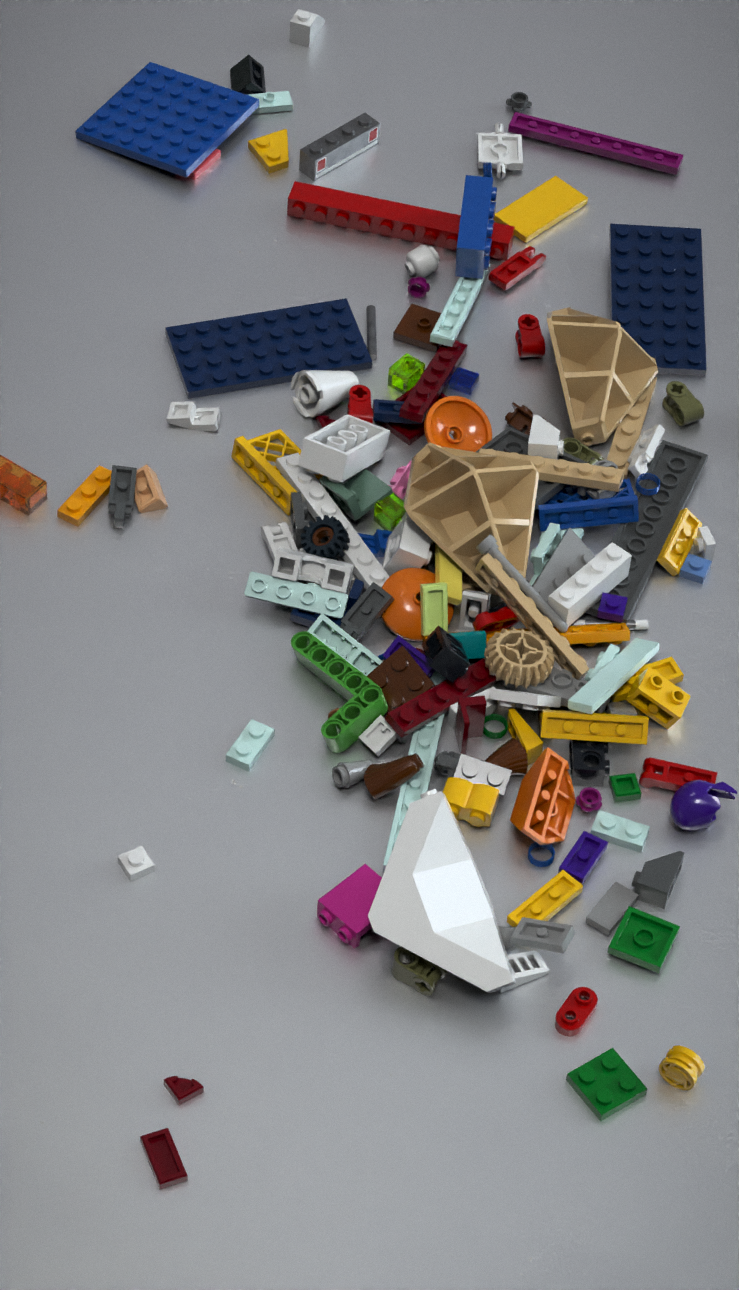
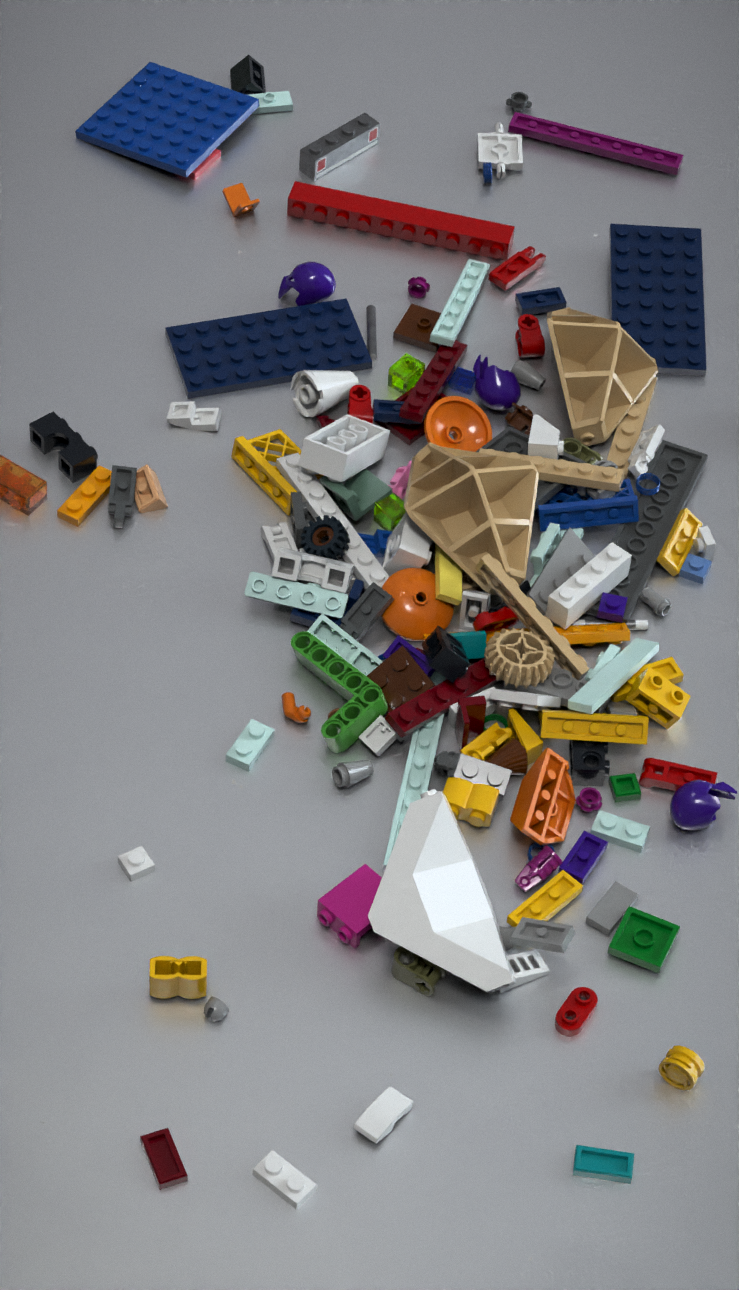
dark red tile [164,1076,204,1106] -> none
yellow wing [248,129,289,174] -> none
white slope [289,9,325,47] -> none
reddish brown piece [364,753,424,799] -> none
white head [405,244,440,278] -> none
yellowish green tile [420,582,448,636] -> none
blue brick [455,175,497,279] -> none
light grey piece [476,534,568,633] -> none
yellow tile [493,176,588,243] -> none
green plate [566,1048,647,1122] -> none
dark grey slope [631,851,685,909] -> none
olive piece [662,381,704,427] -> none
none -> black arch [29,411,98,483]
none -> yellow brick [149,956,207,999]
none -> light grey hinge [204,996,229,1022]
none -> orange bracket [222,183,260,217]
none -> white plate [252,1150,317,1210]
none -> dark purple helmet [278,262,336,306]
none -> orange arm [281,692,311,724]
none -> white slope [353,1086,414,1143]
none -> yellow hinge [459,722,513,761]
none -> dark purple helmet [473,355,521,411]
none -> light grey cone [510,359,546,391]
none -> magenta hinge [514,845,563,893]
none -> dark blue plate [515,287,567,316]
none -> teal tile [572,1145,634,1184]
none -> light grey pin [640,587,672,616]

